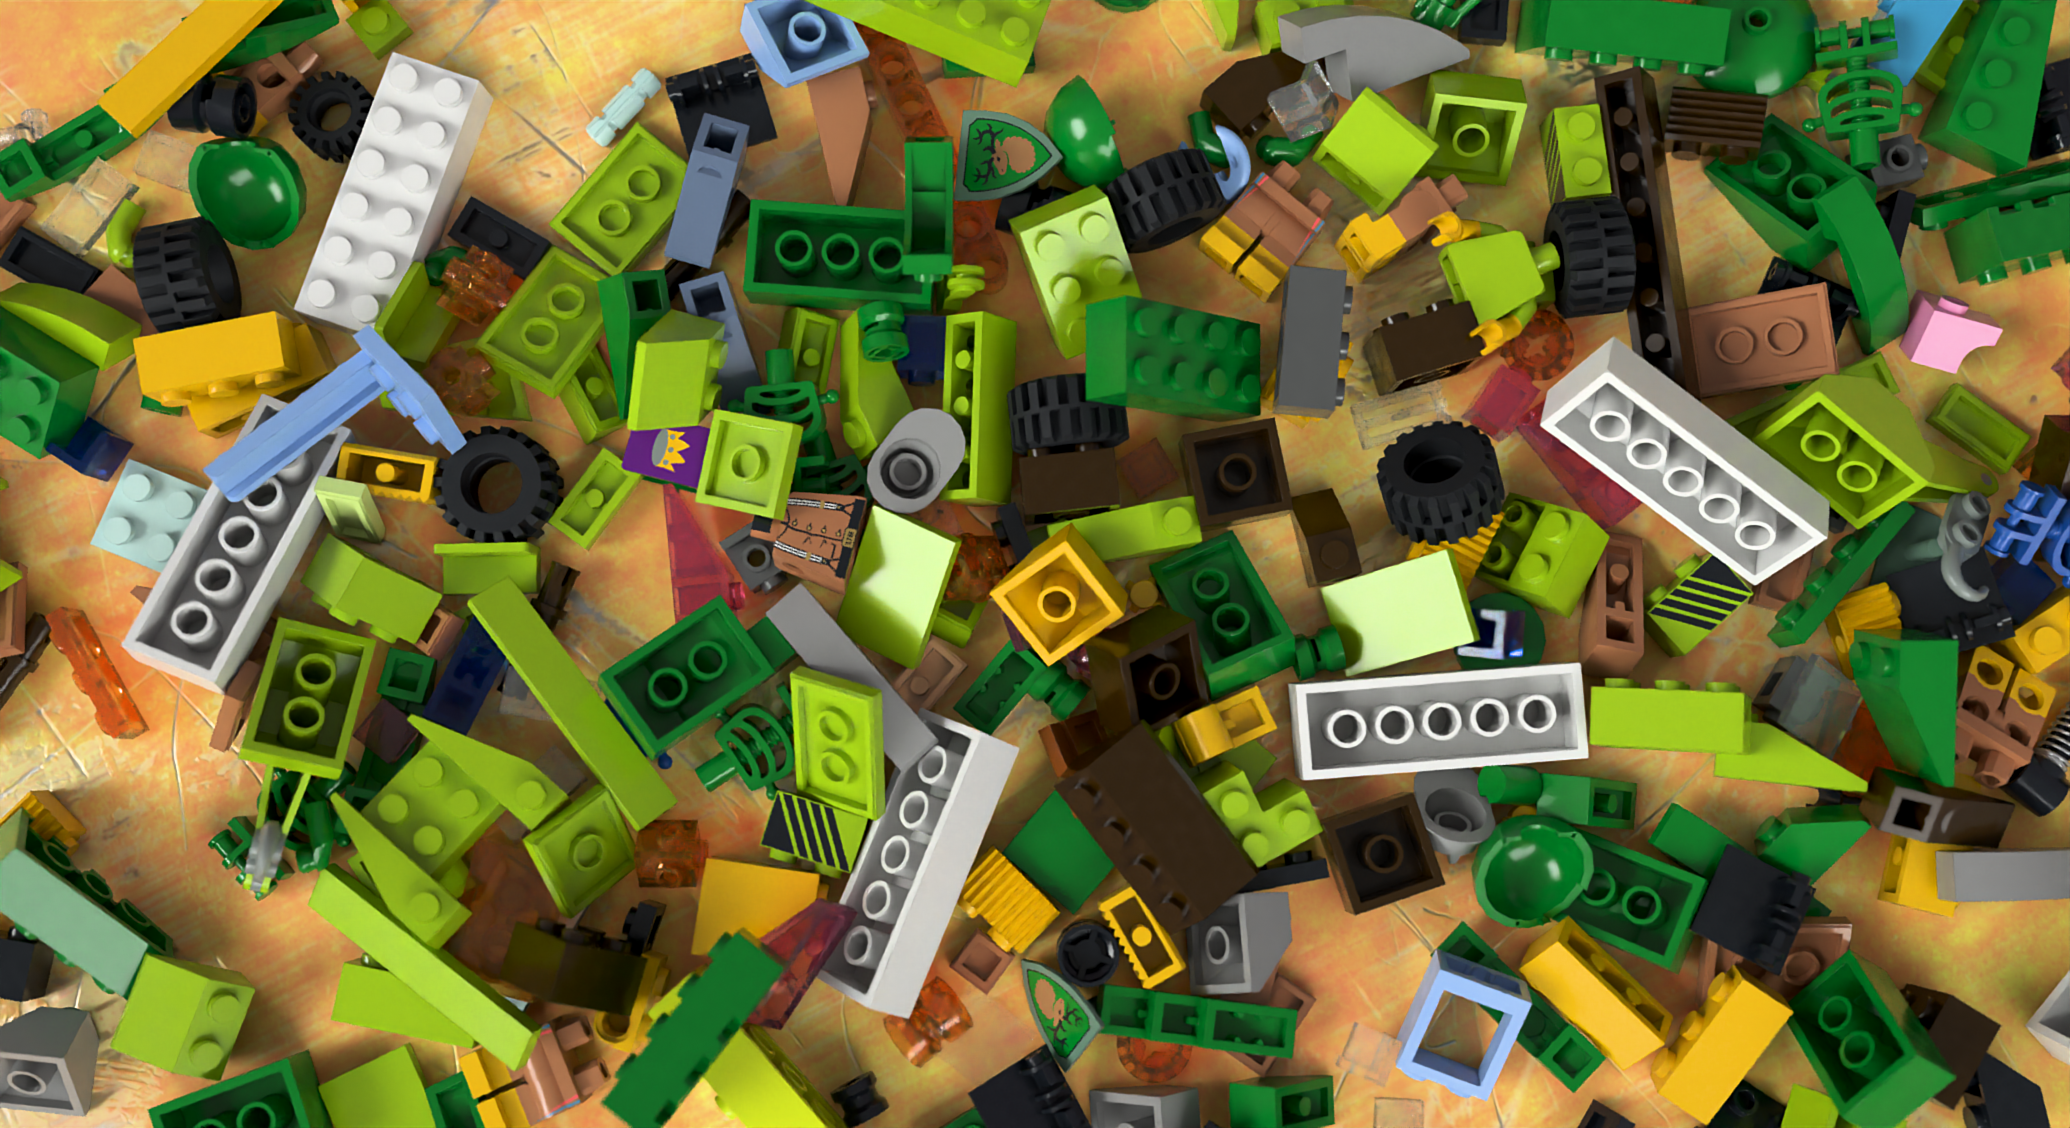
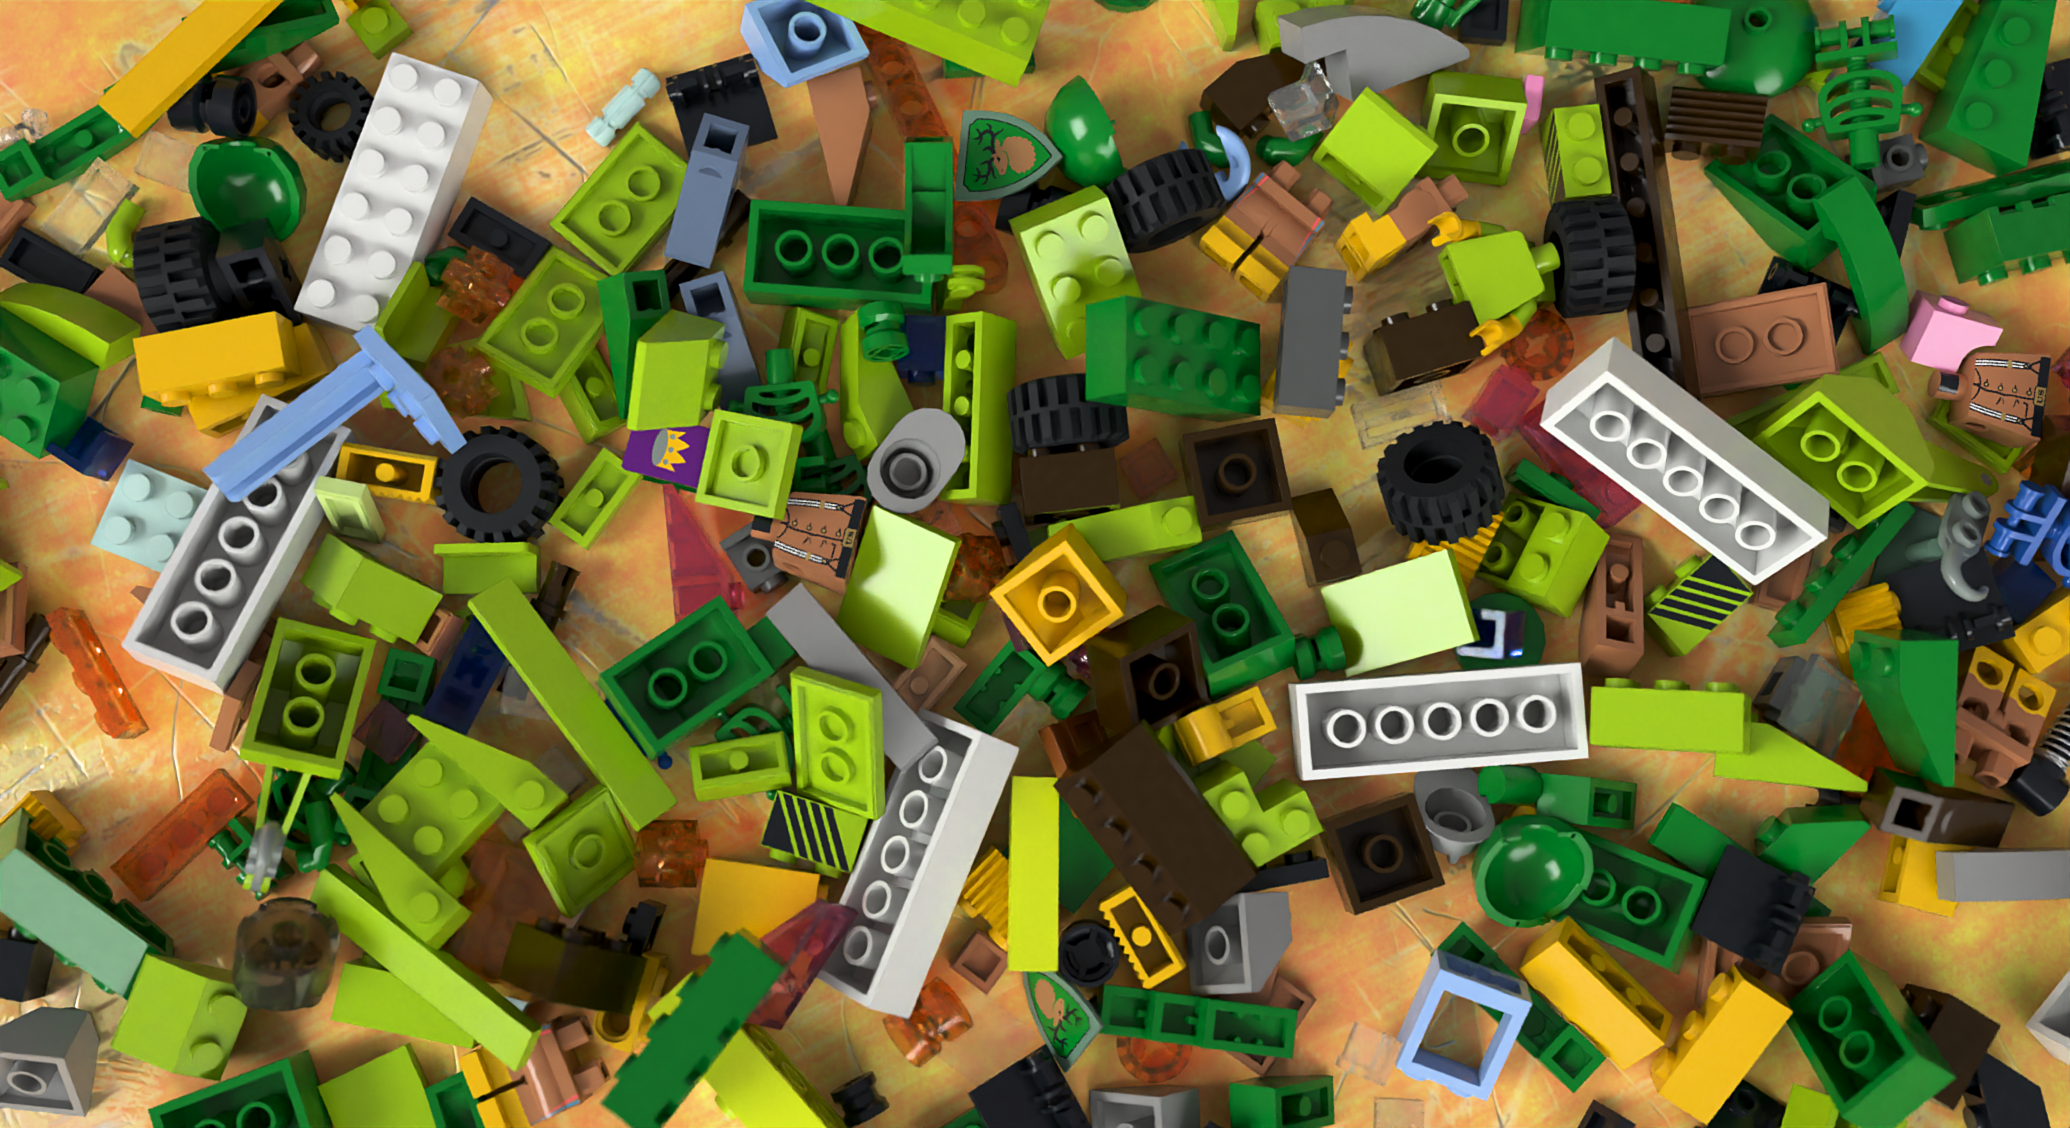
yellow piece [1125,576,1162,613] -> none
none -> clear orange plate [110,768,256,902]
none -> black brick [215,217,303,326]
none -> clear smoke brick [232,897,340,1011]
none -> lime slope [689,731,792,802]
none -> neon yellow tile [1007,776,1059,972]
none -> green plate [1504,458,1601,522]
none -> bright pink tile [1520,74,1545,135]
none -> nougat torso [1927,352,2051,448]

